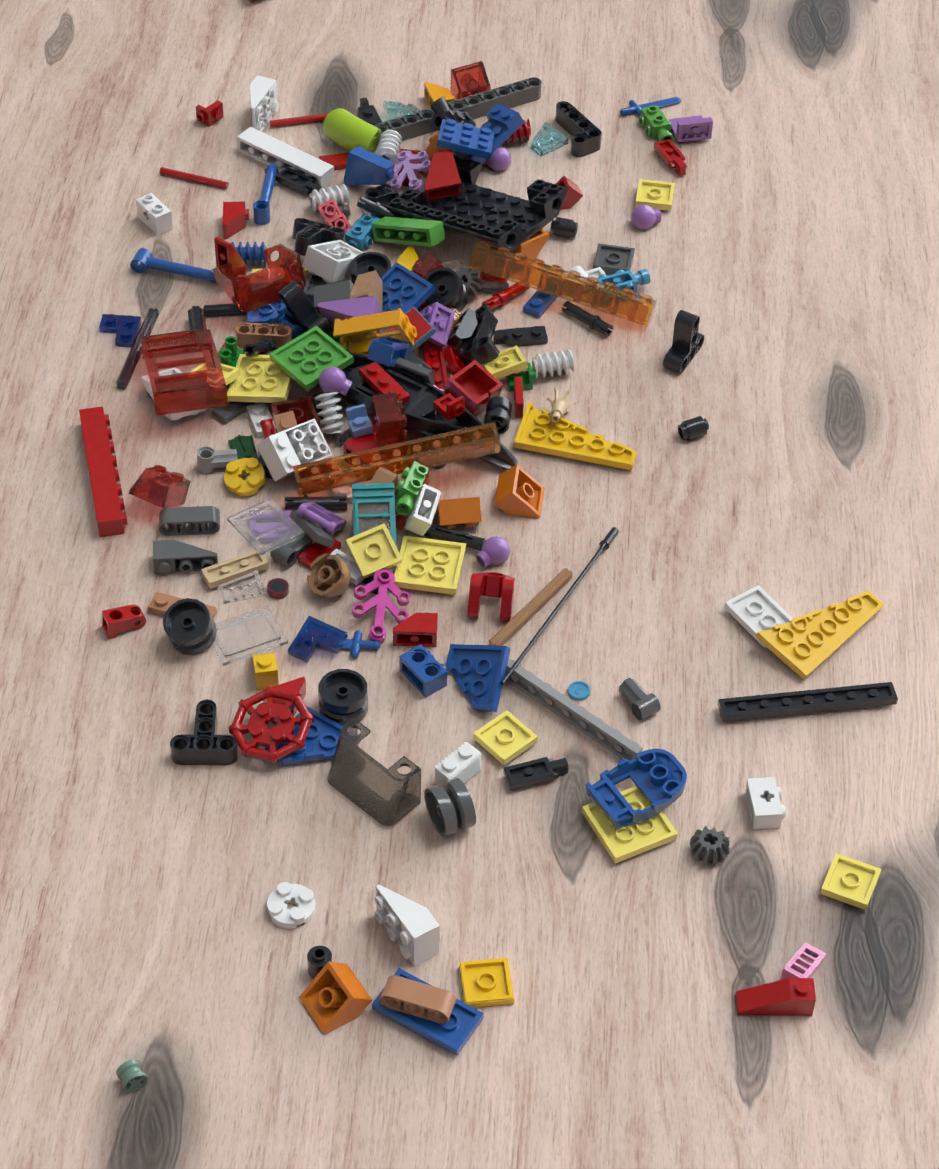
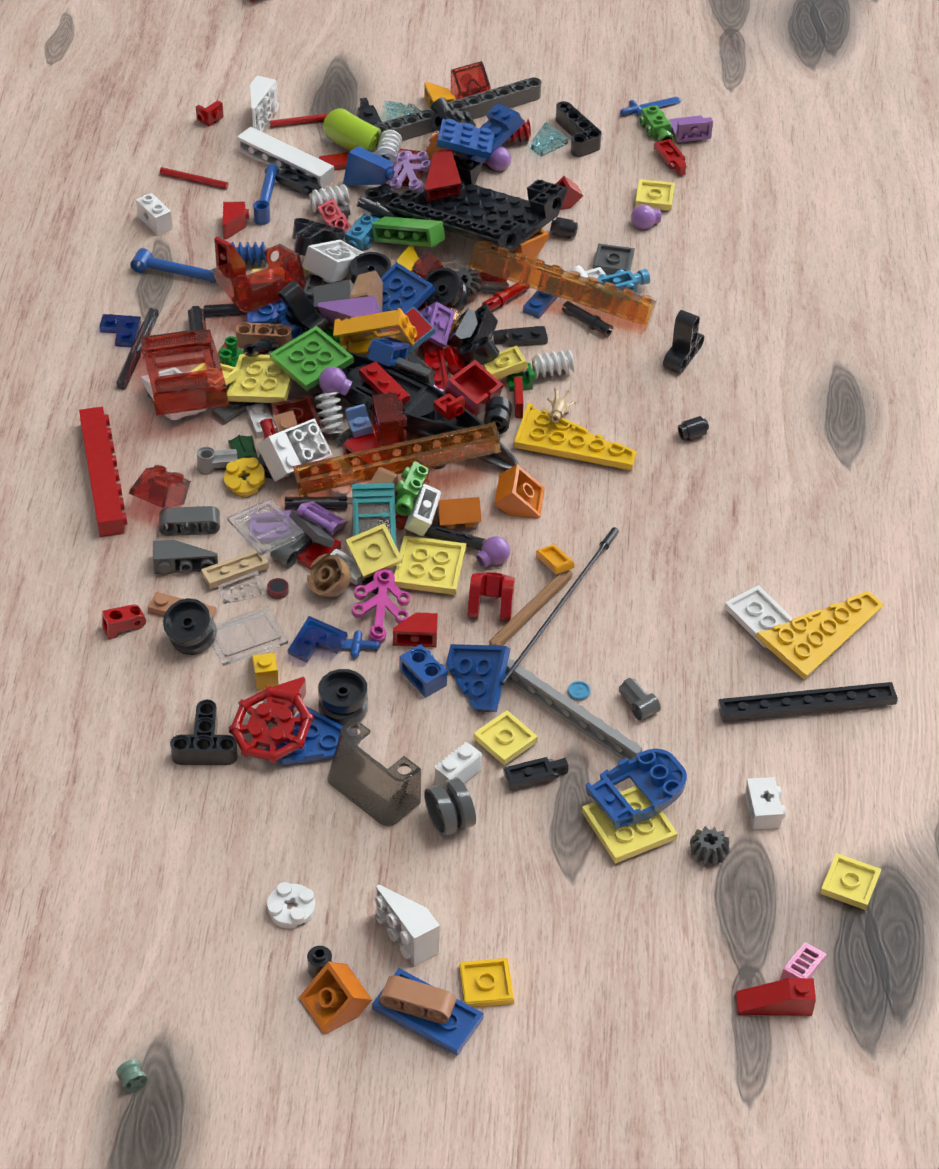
none -> light orange tile [536,544,575,574]

